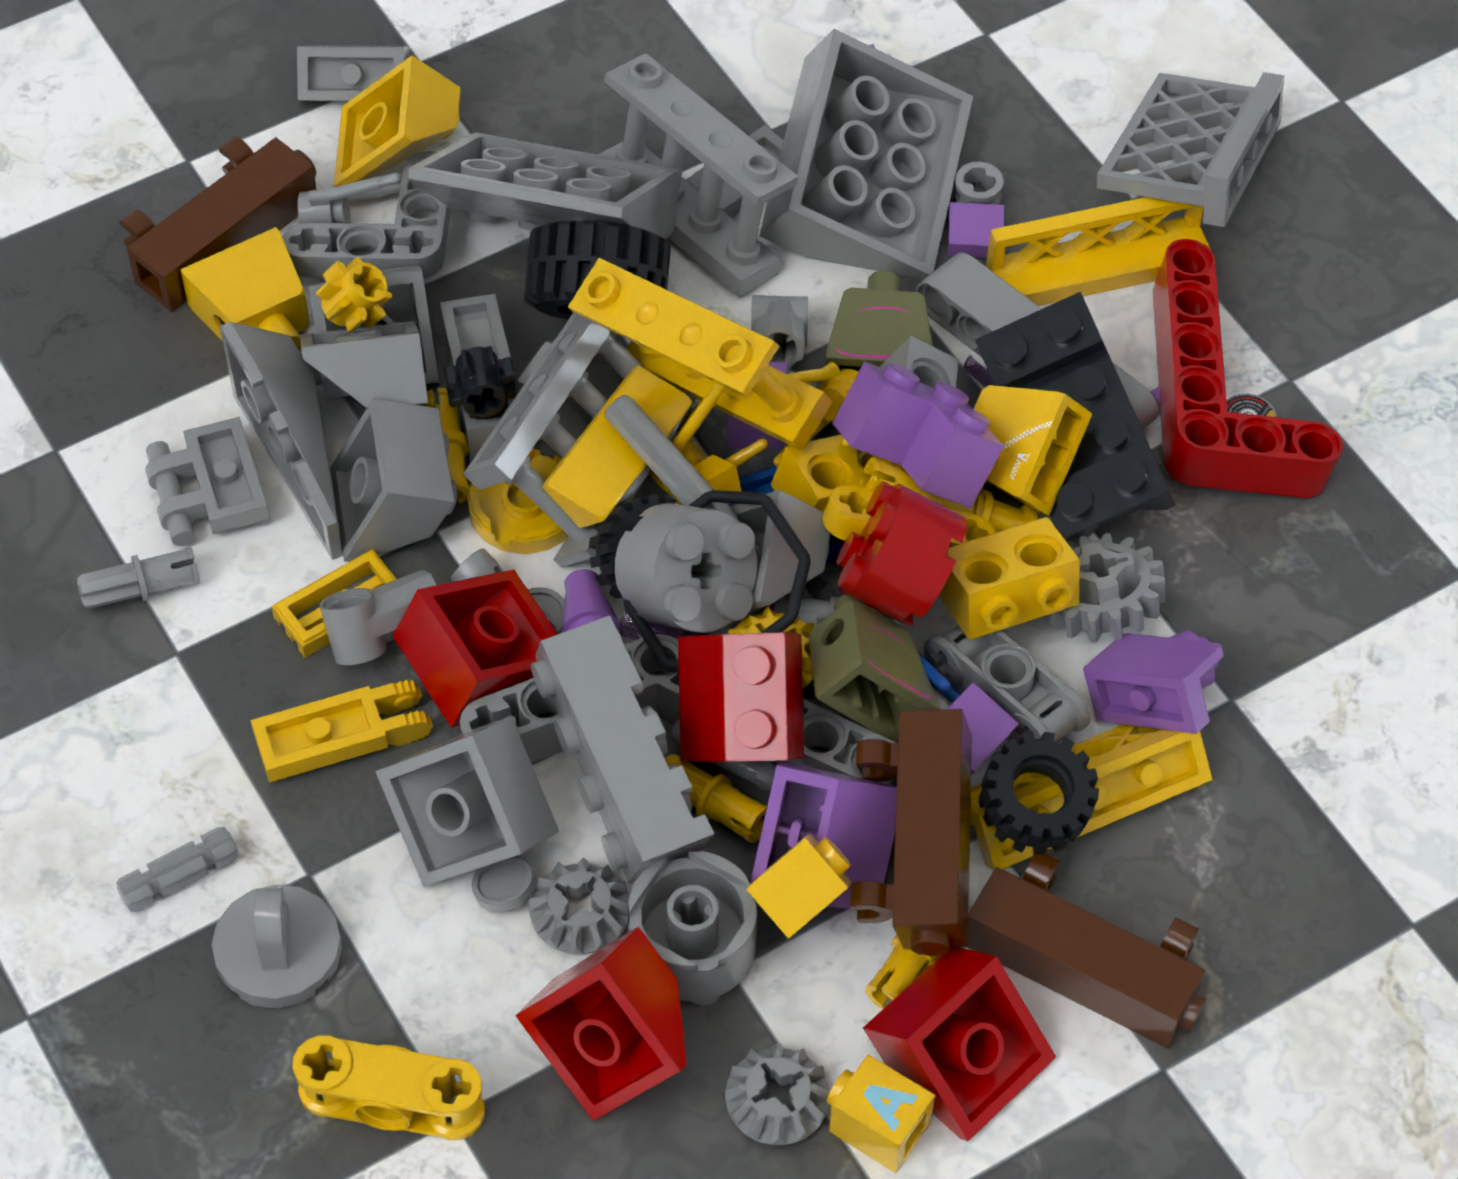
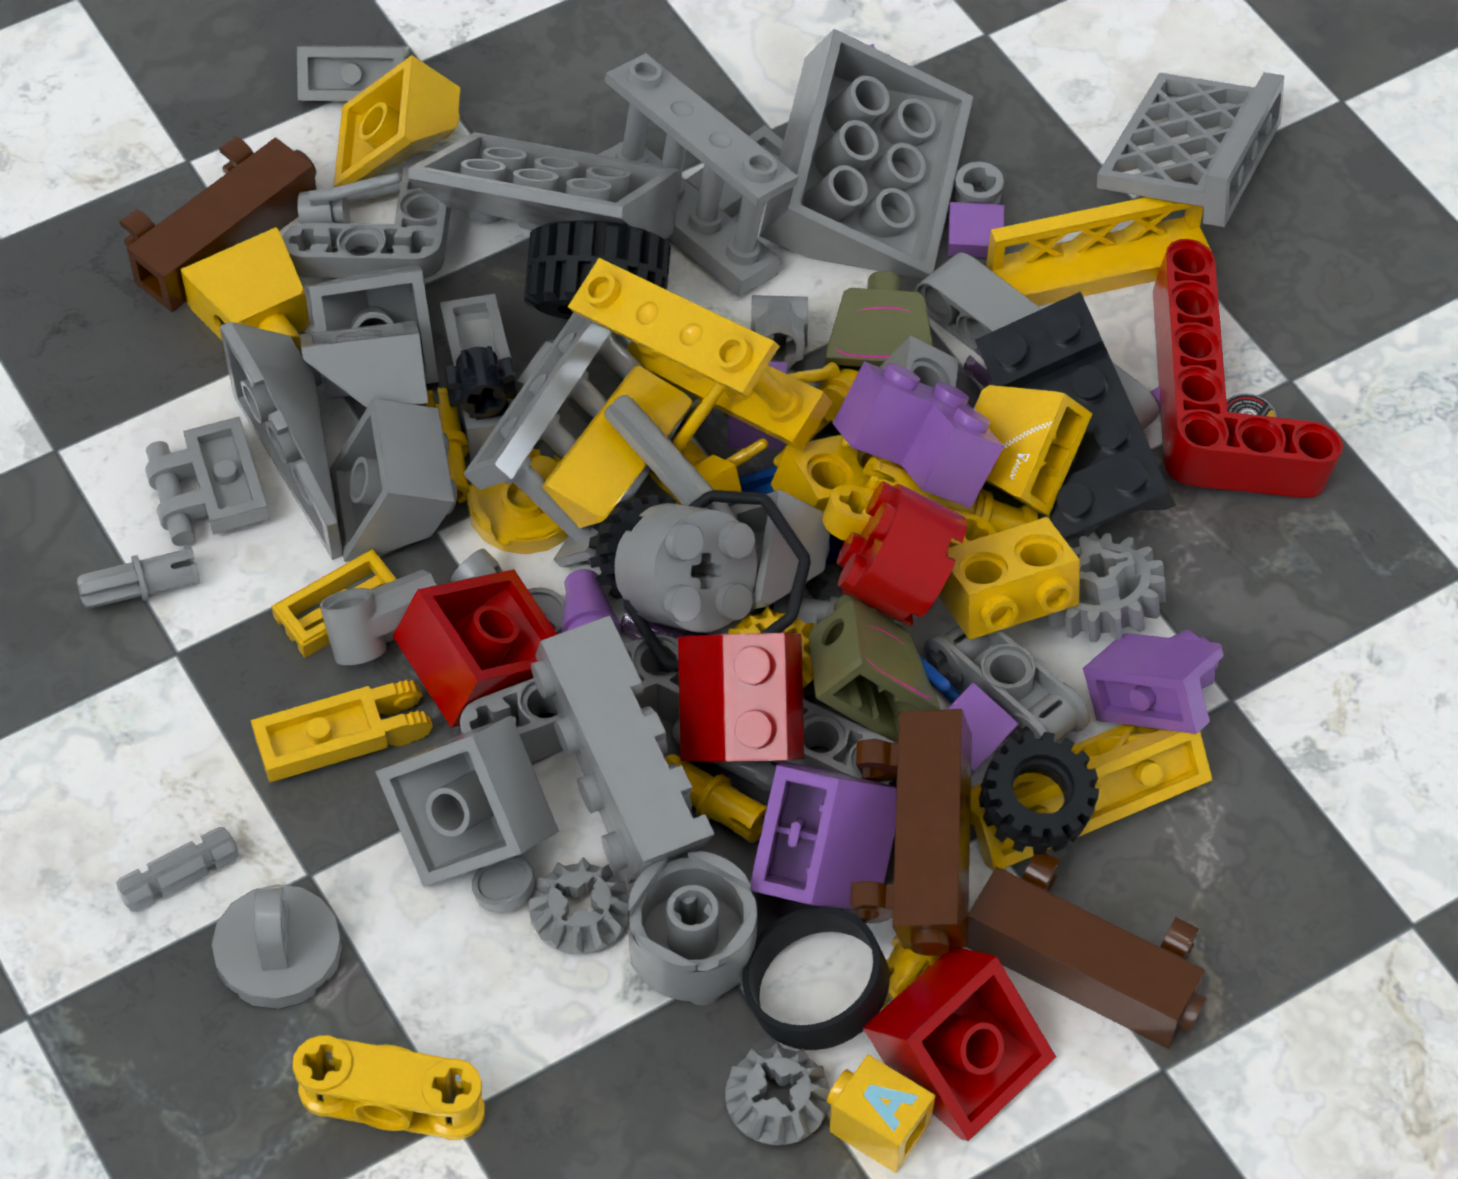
yellow gear [316,257,392,333] -> none
red slope [515,926,687,1121] -> none
yellow brick [746,832,852,939] -> none
none -> black tyre [742,906,890,1050]

